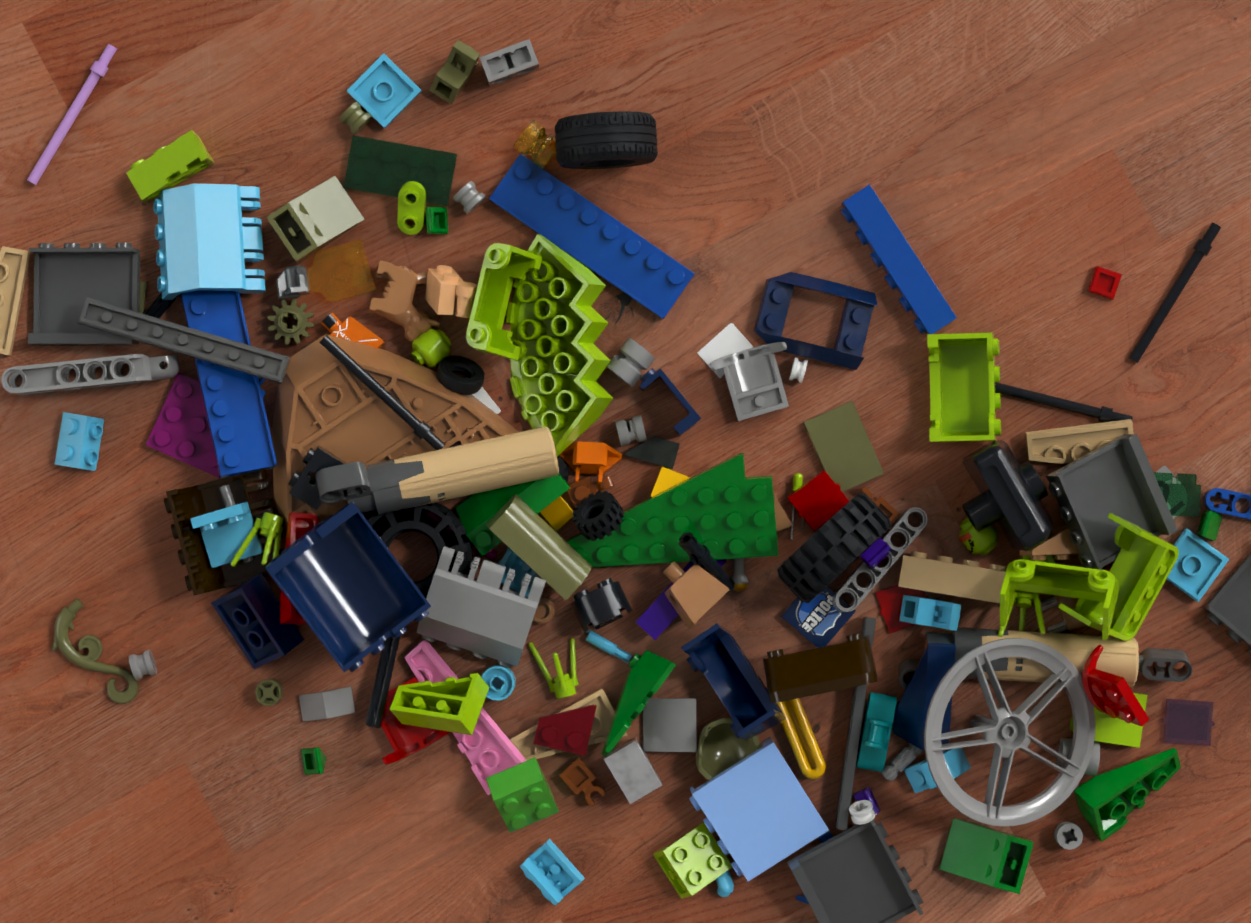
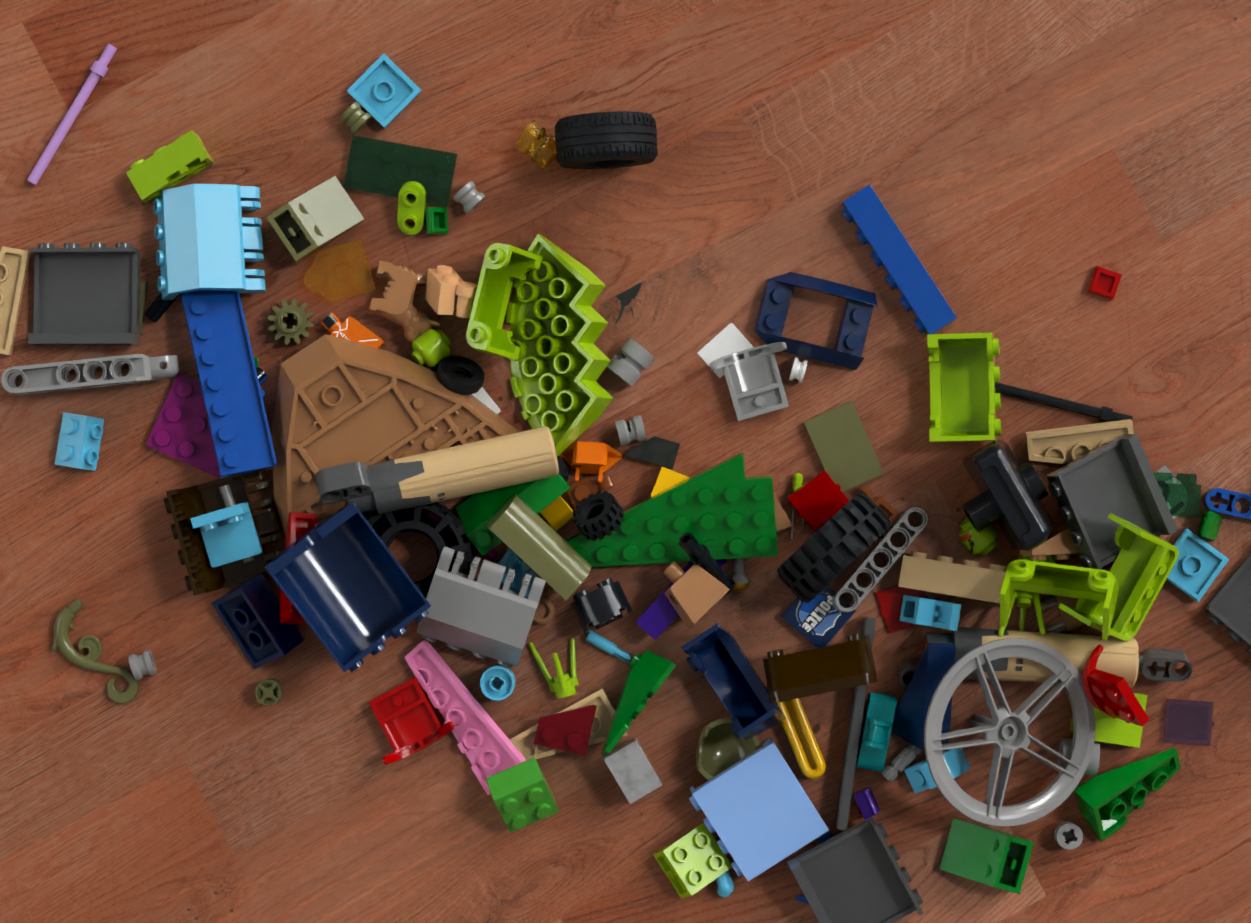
dark grey tile [77,297,290,384] -> none
lime plant [231,512,284,567] -> none
dark grey piece [276,265,310,299] -> none
black brick [288,445,346,510] -> none
light grey slope [299,686,356,721] -> none
green slope [301,747,327,775] -> none
black bar [319,335,445,450] -> none
black axle [365,636,400,728] -> none
lime wedge [390,673,489,735] -> none
olive brick [429,40,480,105] -> none
light grey brick [479,39,539,86] -> none
blue plate [489,154,695,319] -> none
medium azure bracket [520,838,585,905] -> none
dark orange plate [559,757,605,806] -> none
dark blue panel [640,368,701,437] -> none
light grey slope [643,698,697,752] -> none
white bush [849,800,875,825] -> none
dark purple piece [861,538,891,570] -> none
black bar [1129,222,1221,363] -> none

